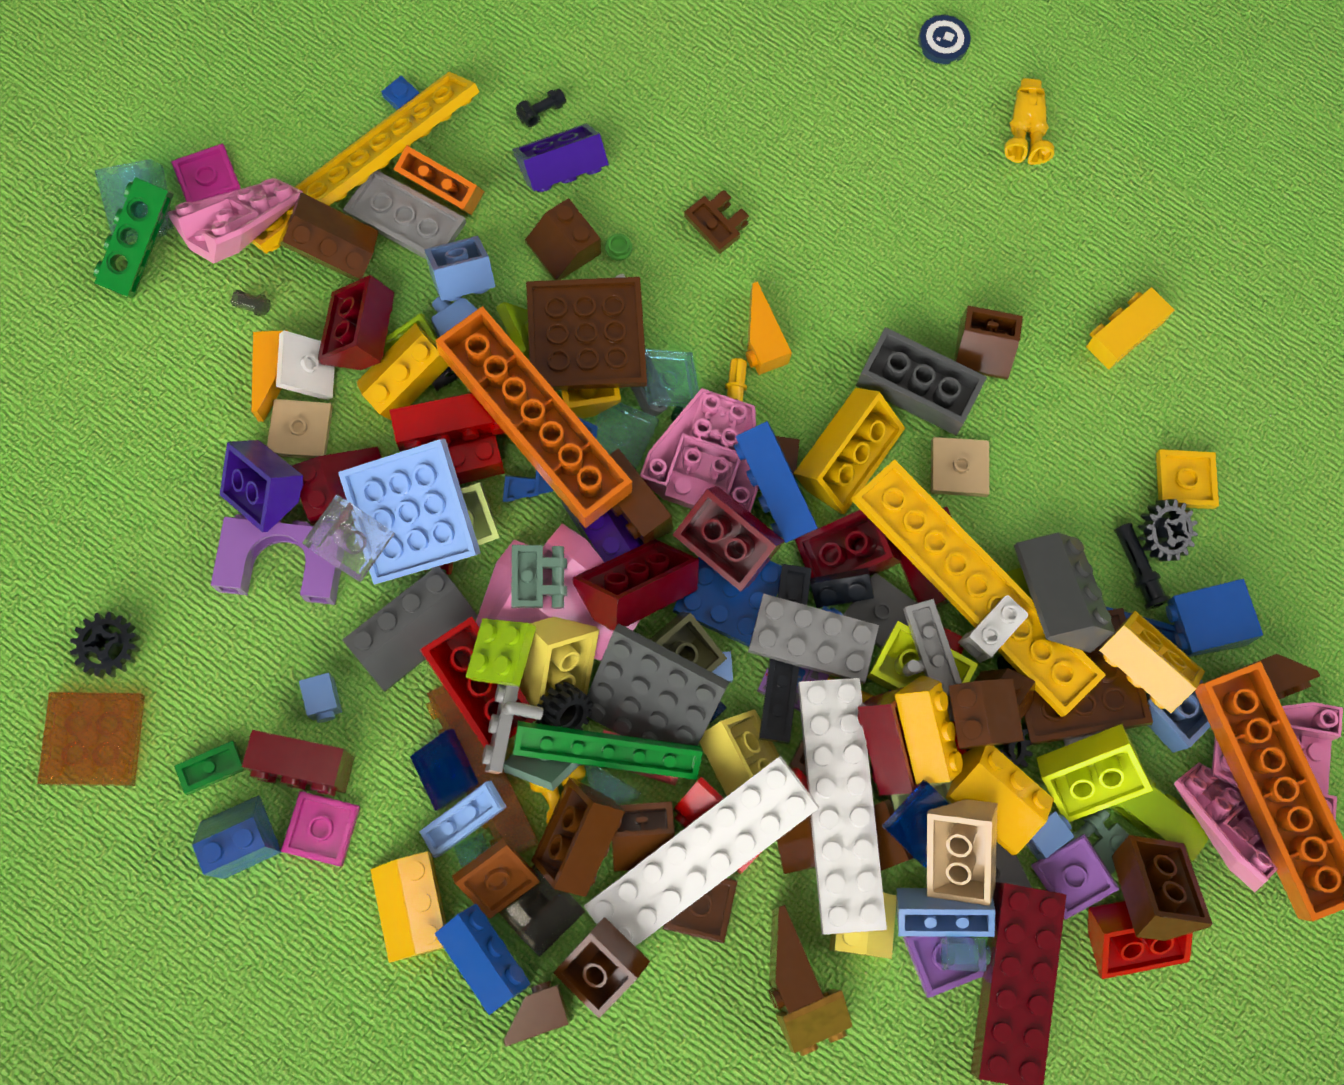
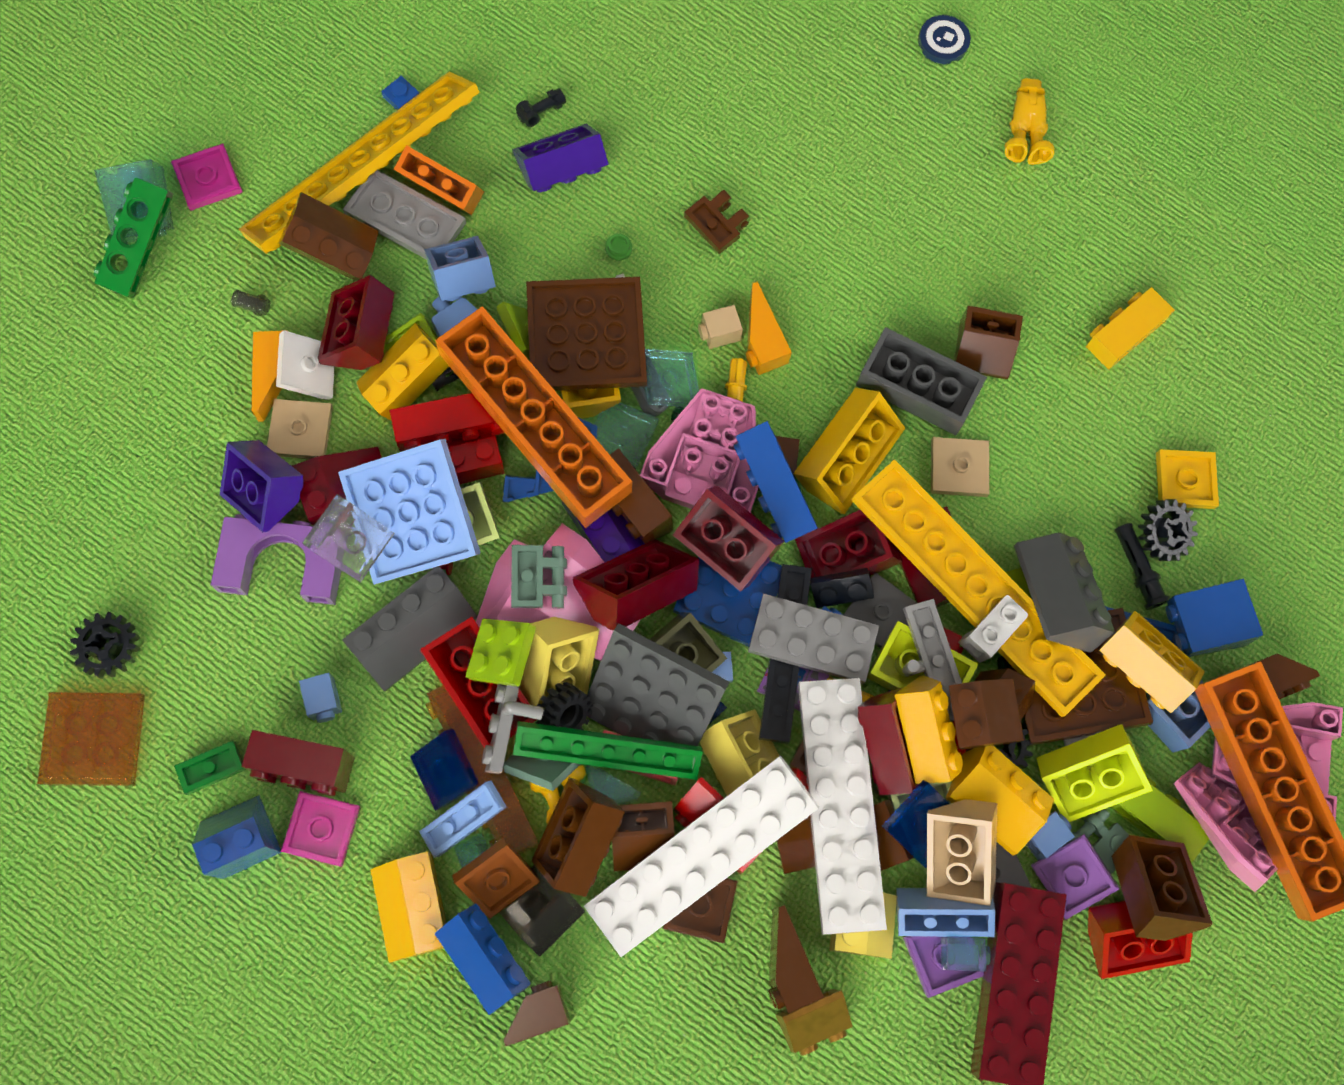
bright pink wedge [167,178,303,264] -> none
reddish brown slope [525,198,601,280] -> none
reddish brown brick [553,917,651,1018] -> none
none -> tan brick [698,305,743,349]

